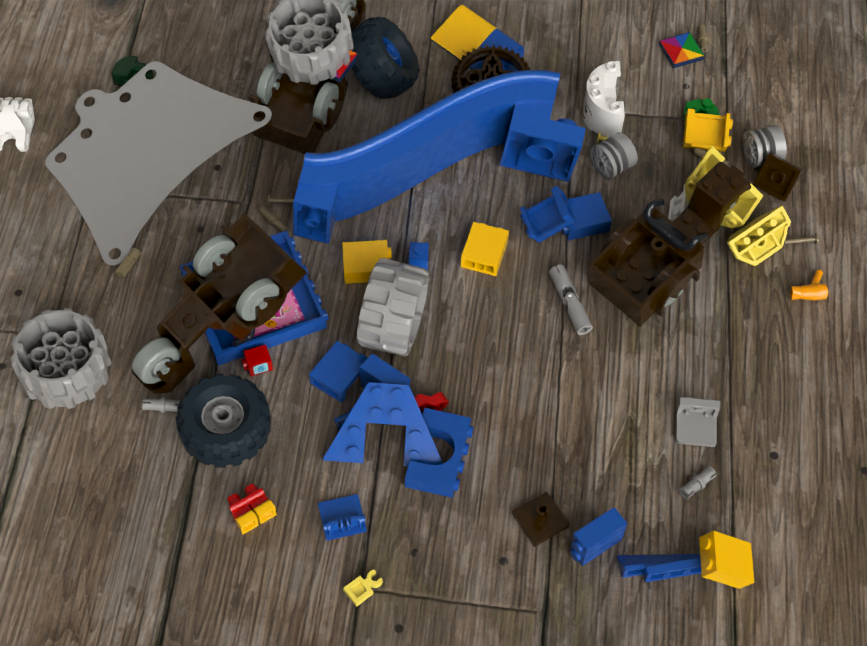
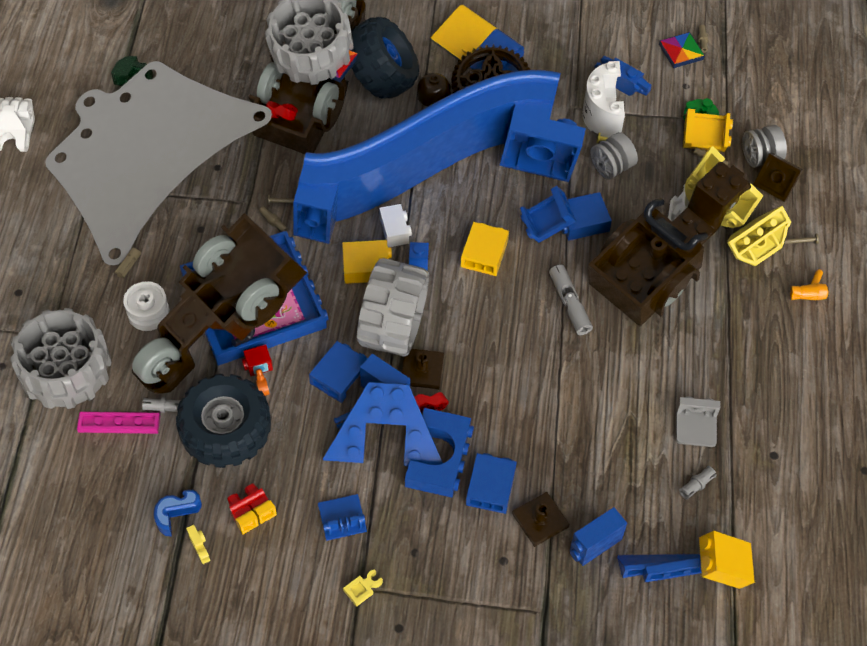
none -> dark pink tile [77,412,161,434]
none -> white wheel [123,282,170,331]
none -> blue animal [154,490,202,537]
none -> light yellow plate [186,525,210,564]
none -> orange piece [256,369,270,396]
none -> red piece [266,101,298,121]
none -> white piece [379,204,412,247]
none -> dark brown tile [402,349,444,390]
none -> dark brown cylinder [417,73,451,107]
none -> blue brick [466,453,517,514]
none -> blue hinge [594,56,651,96]

